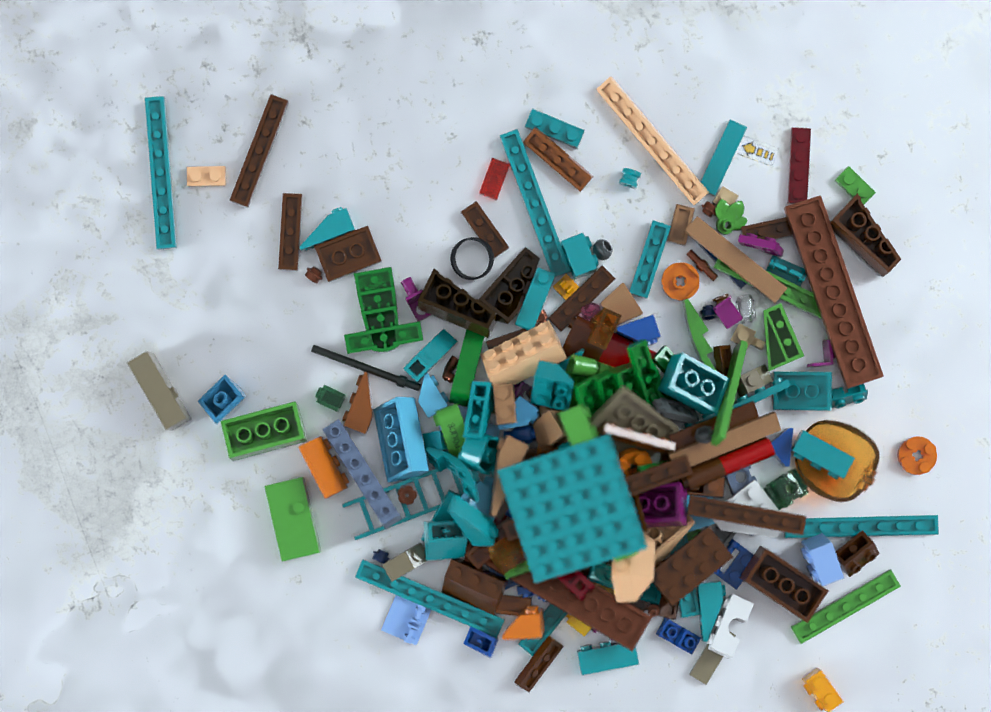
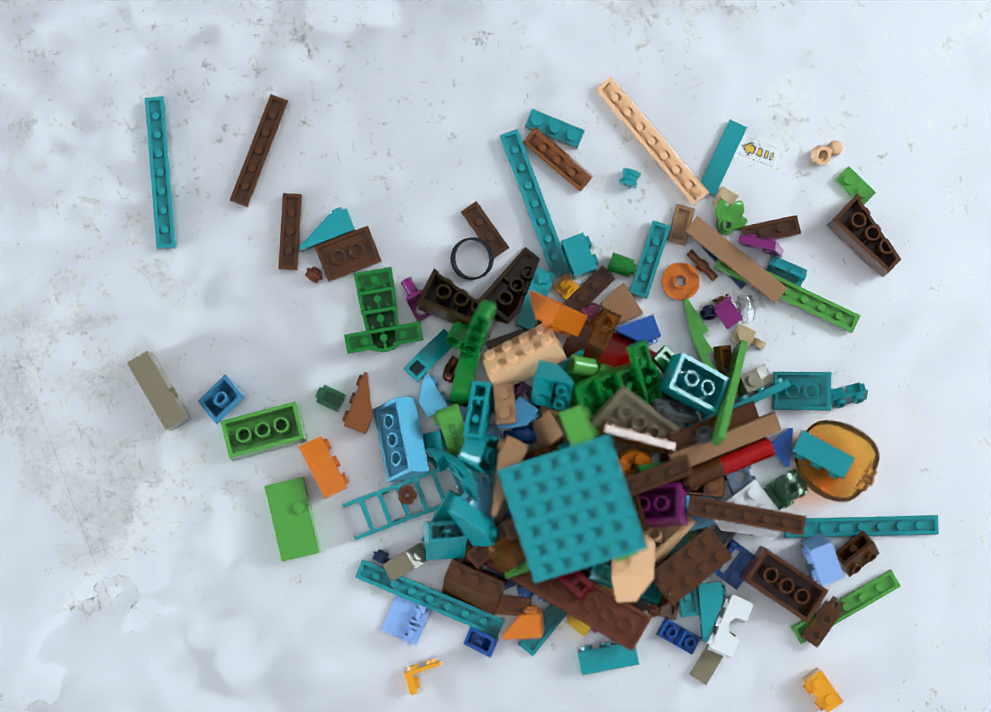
light nougat plate [187,166,226,187] -> none
pearl dark grey bar [311,345,421,391] -> none
sand blue brick [322,419,402,530] -> none
clear red plate [479,158,510,200] -> none
reddish brown plate [514,636,564,692] -> none
dark grey piece [592,239,613,260] -> none
copper plate [701,201,716,218] -> none
bright green wedge [763,303,804,371] -> none
copper plate [784,195,884,389] -> none
dark red plate [787,127,811,204] -> none
magenta bracket [807,339,835,367] -> none
orange plate [897,436,937,475] -> none
none -> light orange bracket [404,658,442,696]
none -> green beam [446,300,497,356]
none -> orange slope [529,290,588,337]
none -> green brick [607,252,637,278]
none -> reddish brown hinge [801,596,843,648]
none -> light nougat plate [811,140,843,165]

